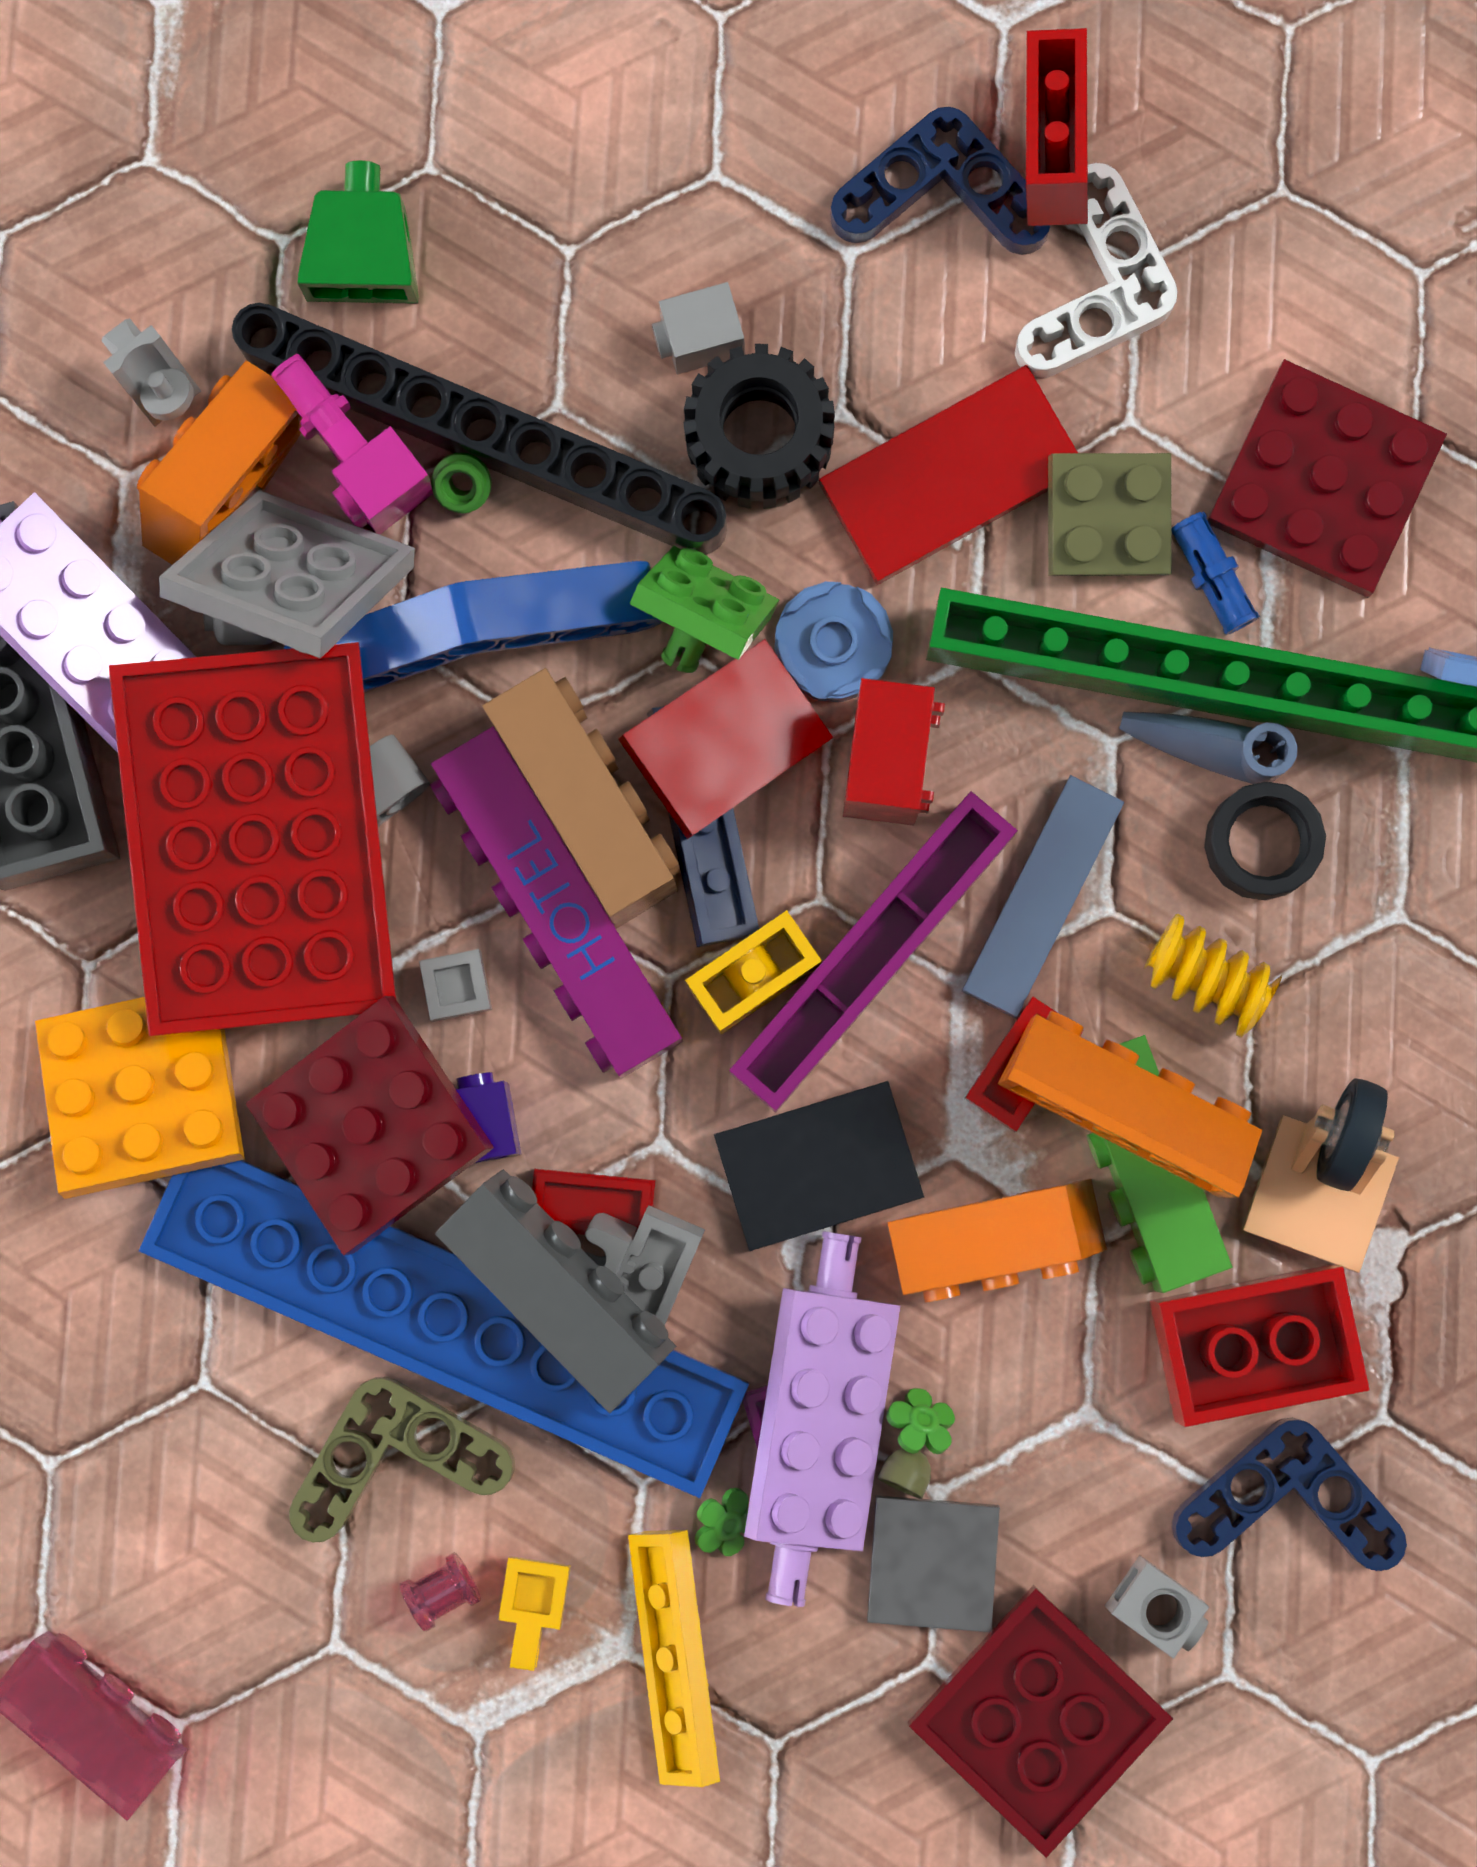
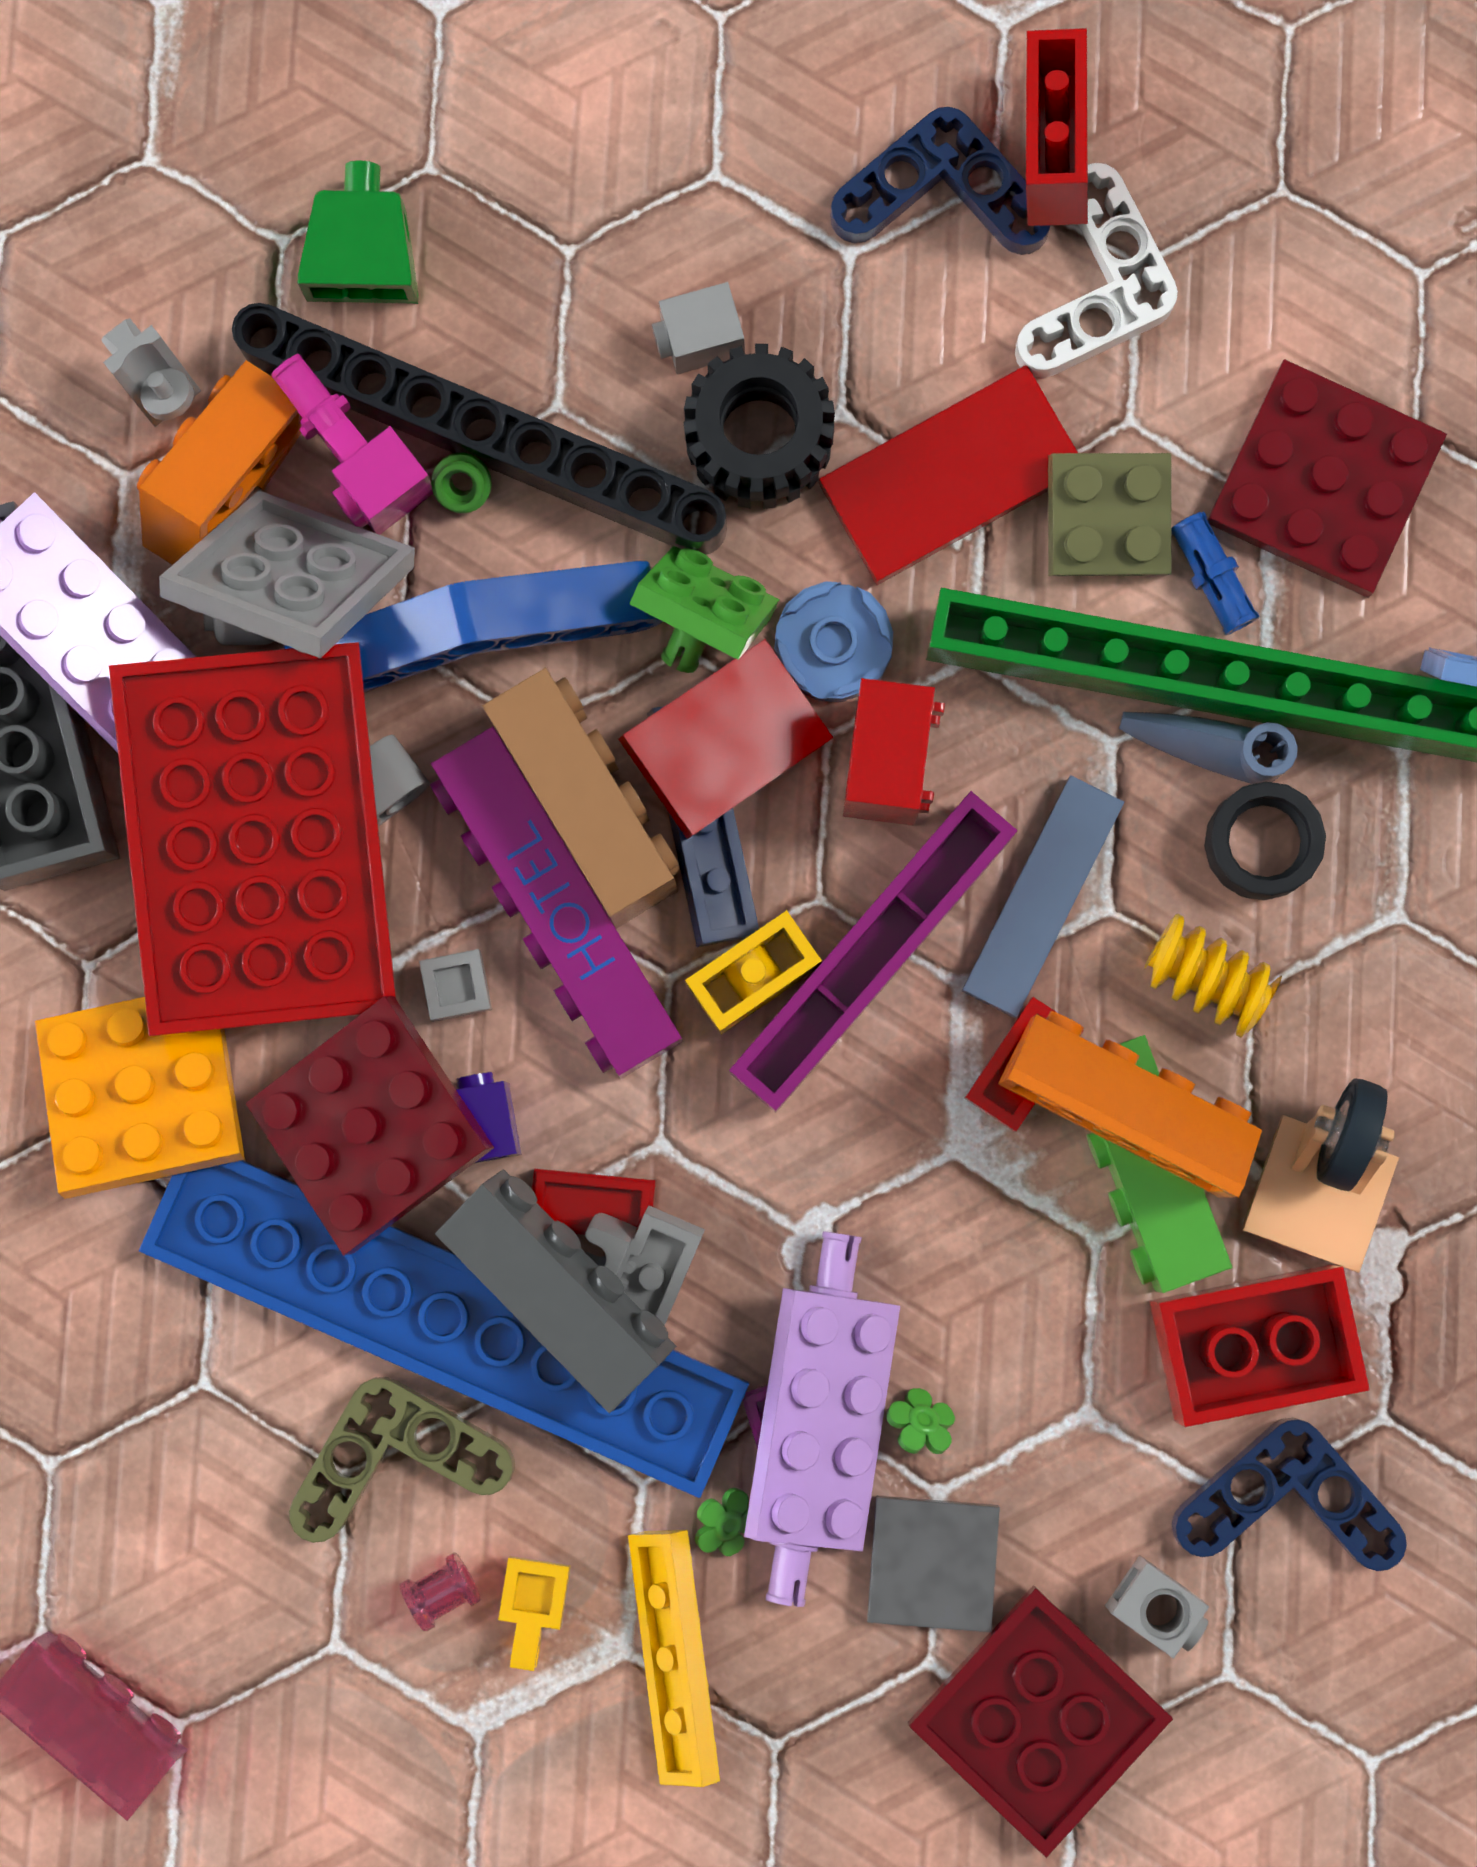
black tile [714,1081,925,1252] -> none
olive hinge [878,1449,931,1499] -> none
orange wedge [888,1178,1107,1303] -> none

